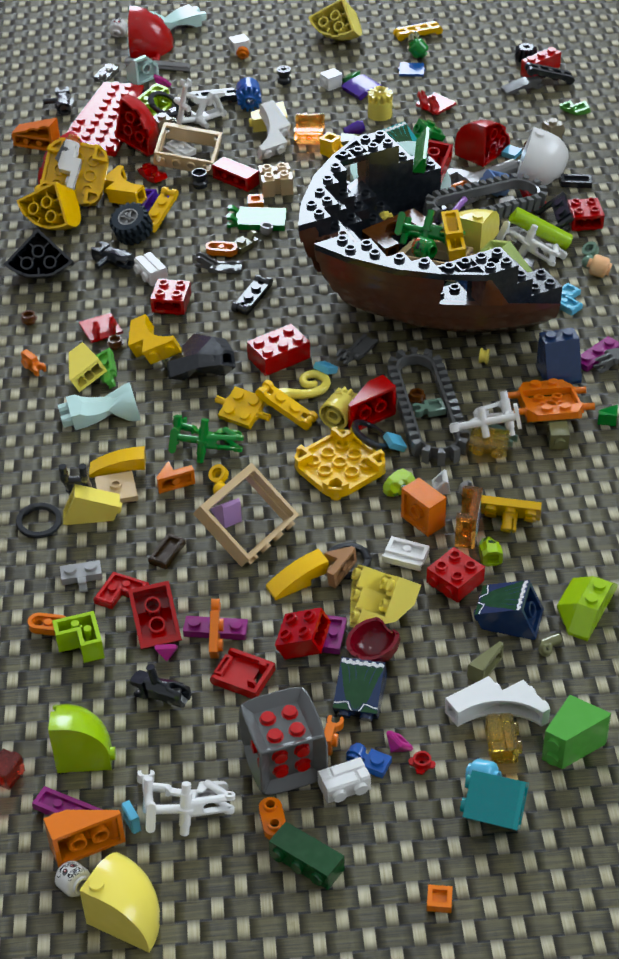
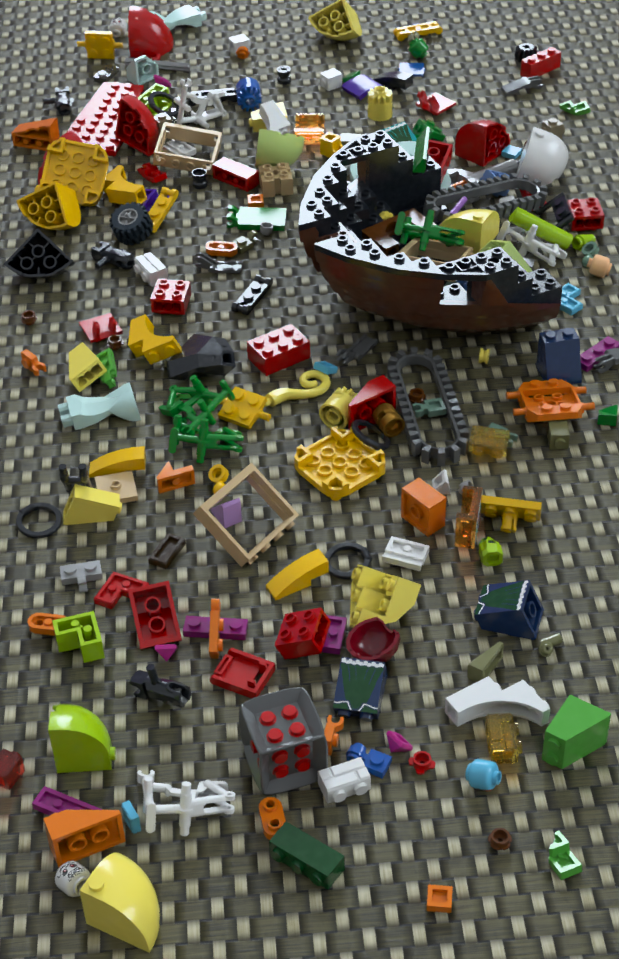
white plate [55,134,82,190] -> none
yellow plate [255,380,318,430] -> none
medium nougat slope [324,546,357,588] -> none
dark purple cone [343,120,366,134] -> none
medium azure tile [383,432,407,452] -> none
lime rock [383,468,415,497] -> none
green head [411,236,438,259] -> none
red brick [426,547,485,603] -> none
yellow slope [441,209,466,262] -> none
white piece [449,391,522,438] -> none
teal slope [460,770,529,830] -> none
black plate [524,62,575,85] -> none
lime wedge [557,576,618,642] -> none
black tile [561,174,592,188] -> none
none -> yellow plate [77,31,123,59]
none -> green piece [158,375,235,436]
none -> yellowish green brick [255,129,305,169]
none -> pearl gold wheel [372,403,405,437]
none -> black slope [373,71,413,91]
none -> reddish brown plate [488,828,512,850]
none -> bright green slope [549,830,582,880]
none -> lime cone [571,234,596,251]

